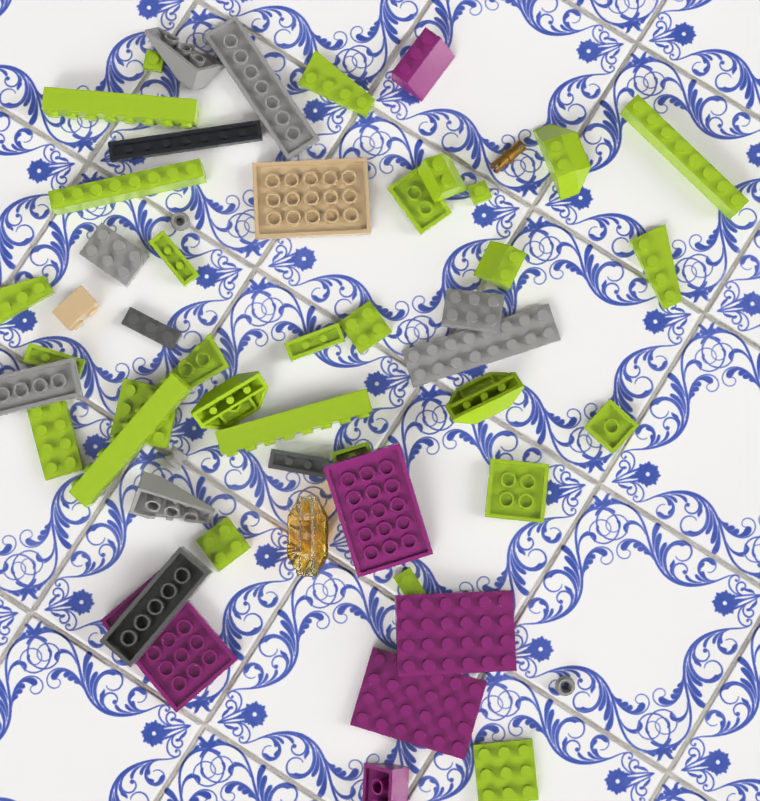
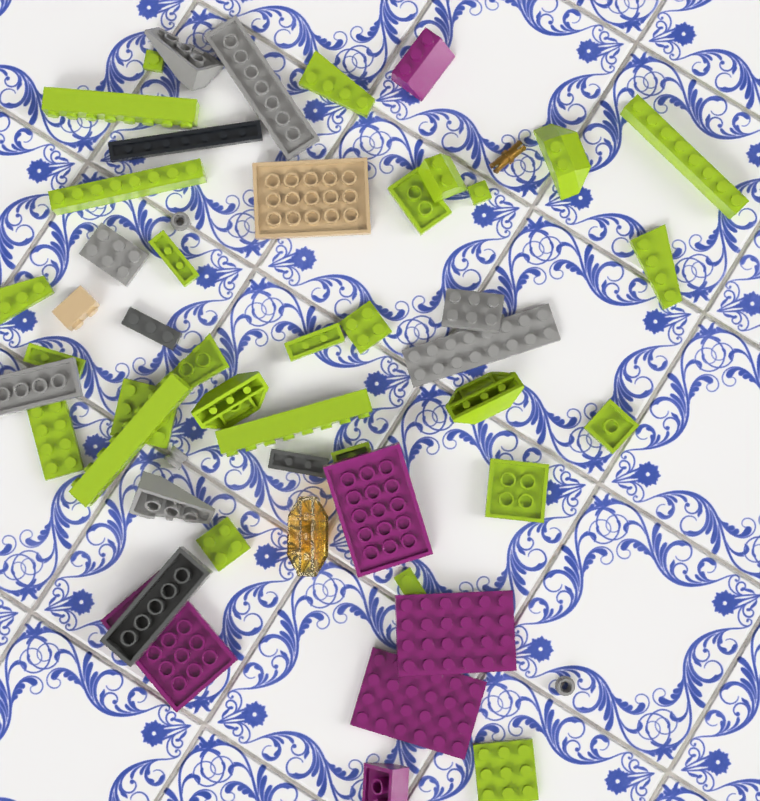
lime slope [474,241,527,292] -> none

